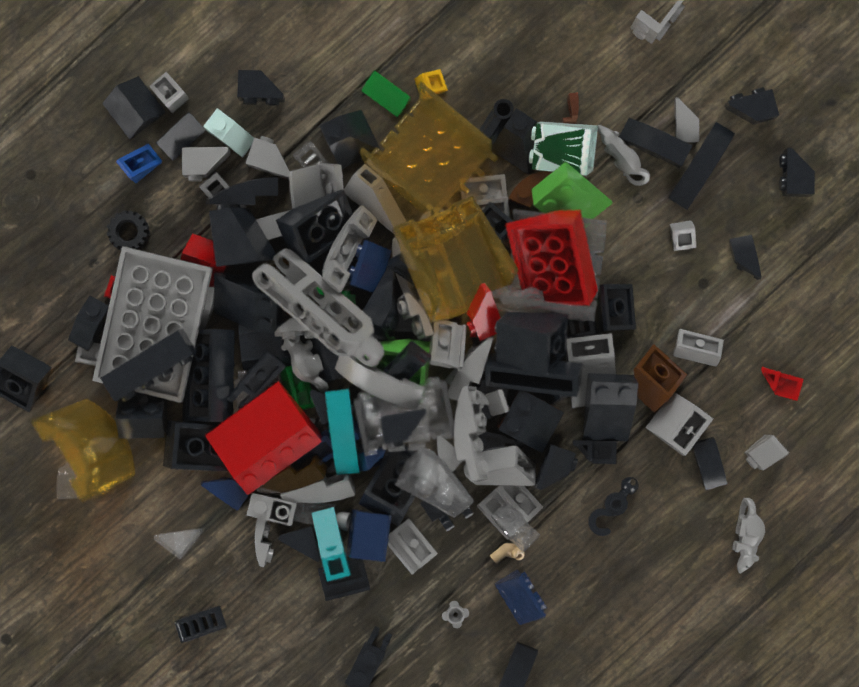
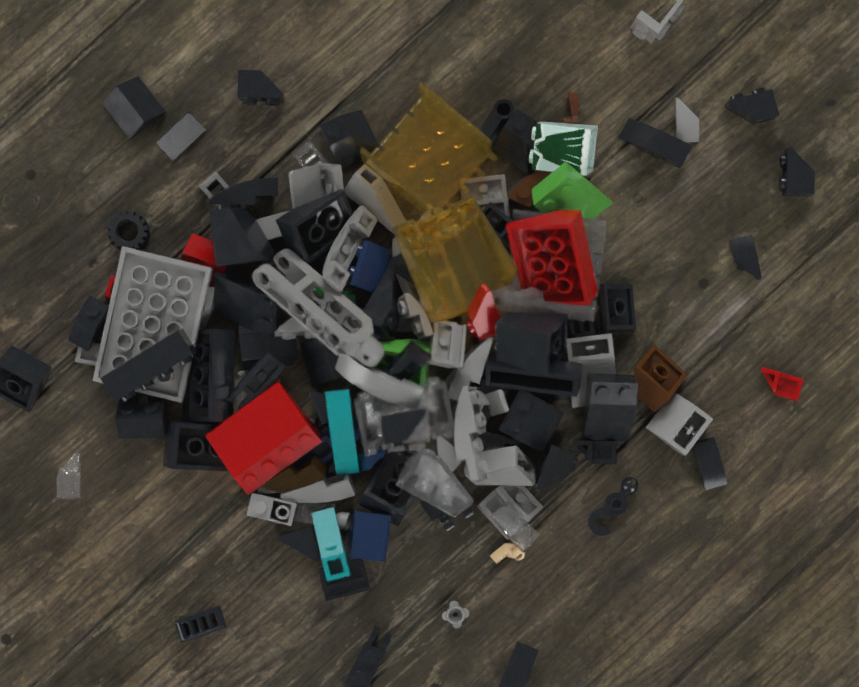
clear yellow windscreen [31,399,135,502] -> none
blue slope [116,144,162,184] -> none
light grey slope [149,72,189,113] -> none
clear slope [154,528,203,560] -> none
light grey slope [182,147,230,182] -> none
dark blue slope [201,476,249,511] -> none
light aqua slope [203,108,254,158] -> none
light grey slope [246,136,290,180] -> none
light grey slope [255,518,274,567] -> none
green slope [280,365,315,410] -> none
light grey animal [281,336,329,393] -> none
green slope [361,70,411,118] -> none
light grey plate [388,518,438,575] -> none
yellow slope [415,69,448,99] -> none
dark blue slope [494,569,547,625] -> none
light grey animal [598,125,650,186] -> none
black slope [668,122,735,210] -> none
light grey slope [670,221,697,251] -> none
light grey slope [673,329,724,367] -> none
light grey animal [732,498,765,574] -> none
light grey slope [744,435,789,470] -> none

